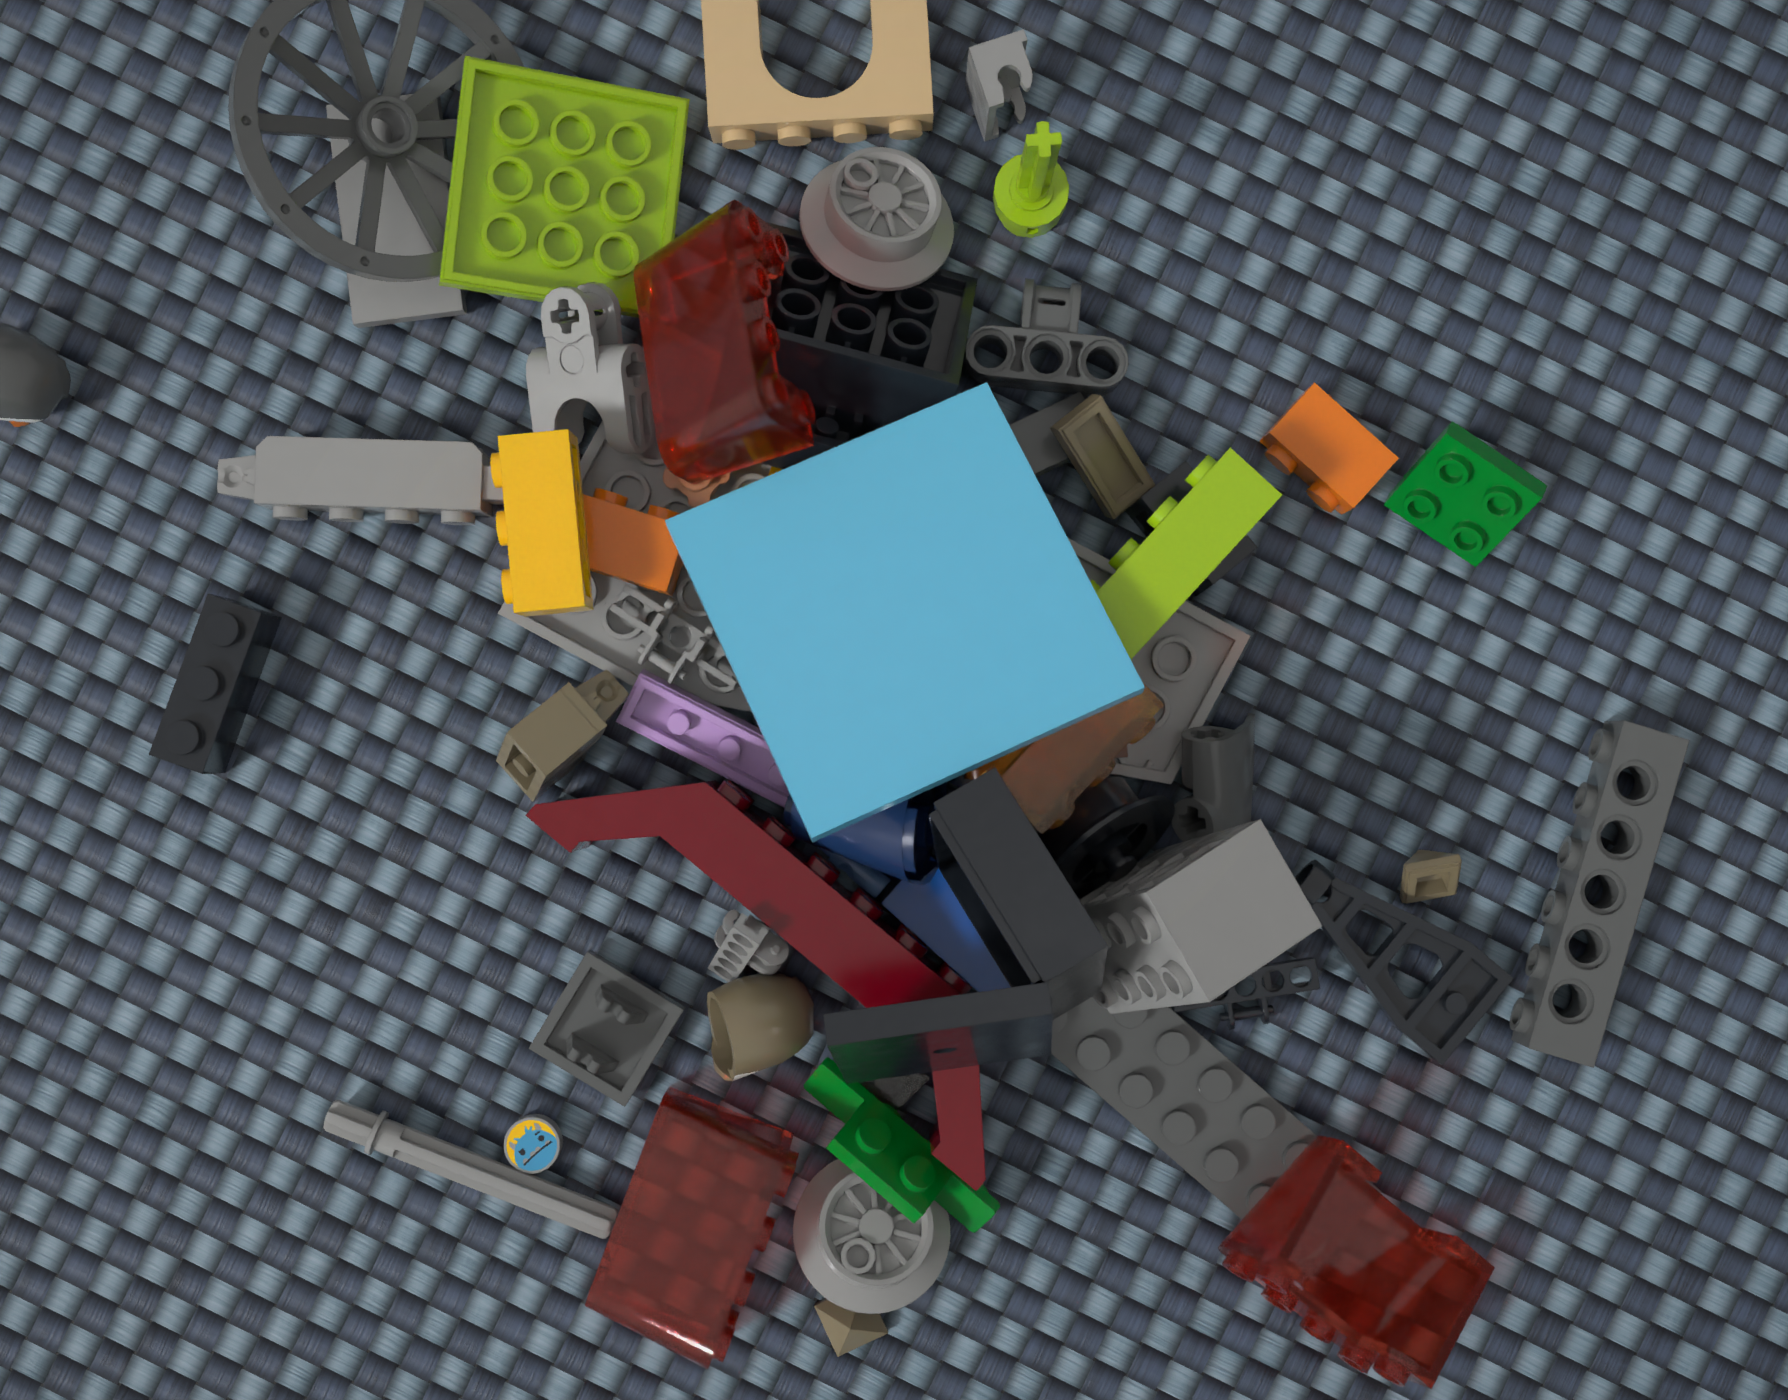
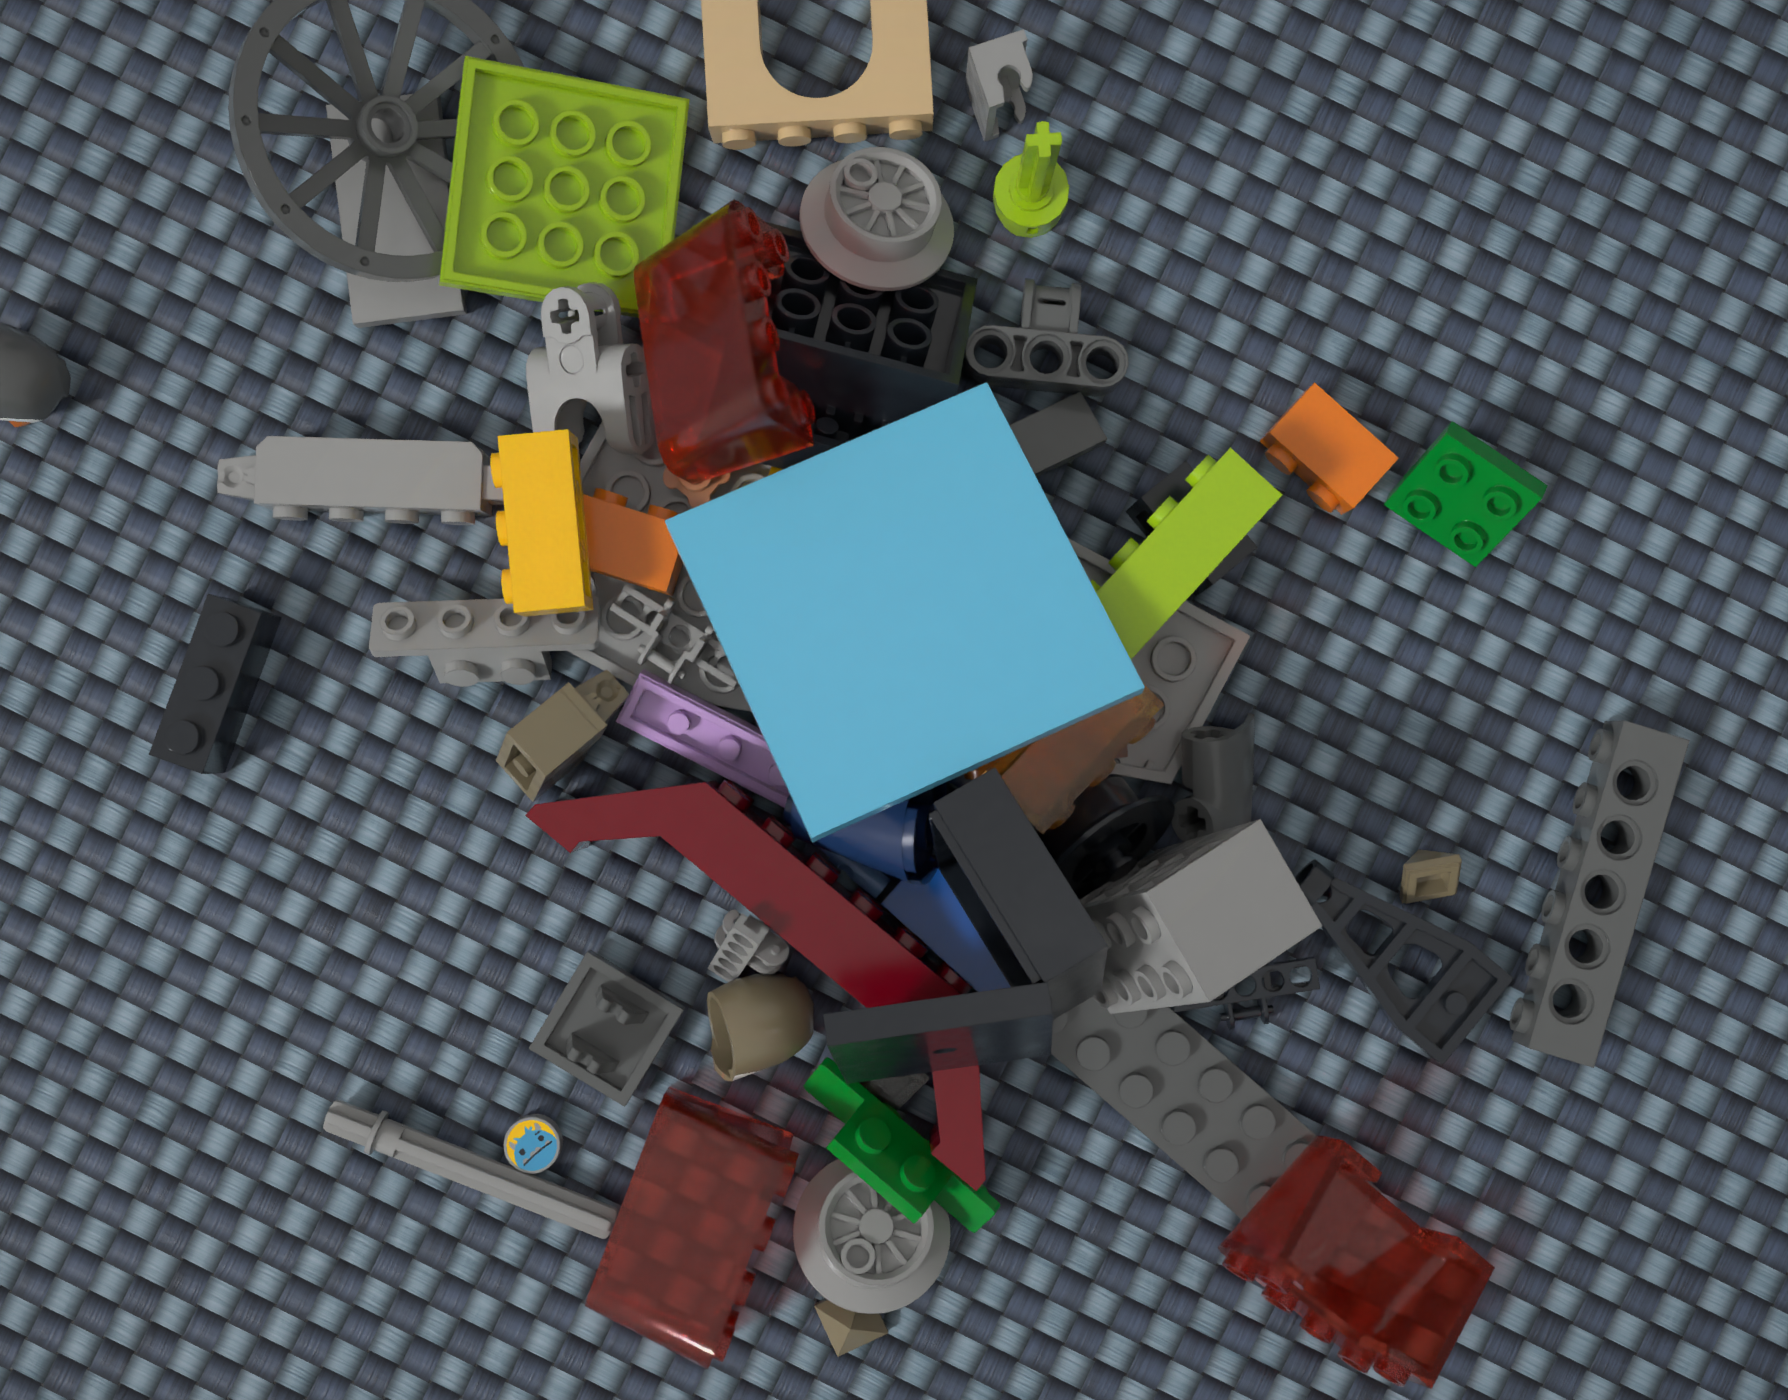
dark tan tile [1050,394,1155,519] -> none
none -> light grey bracket [369,595,601,687]

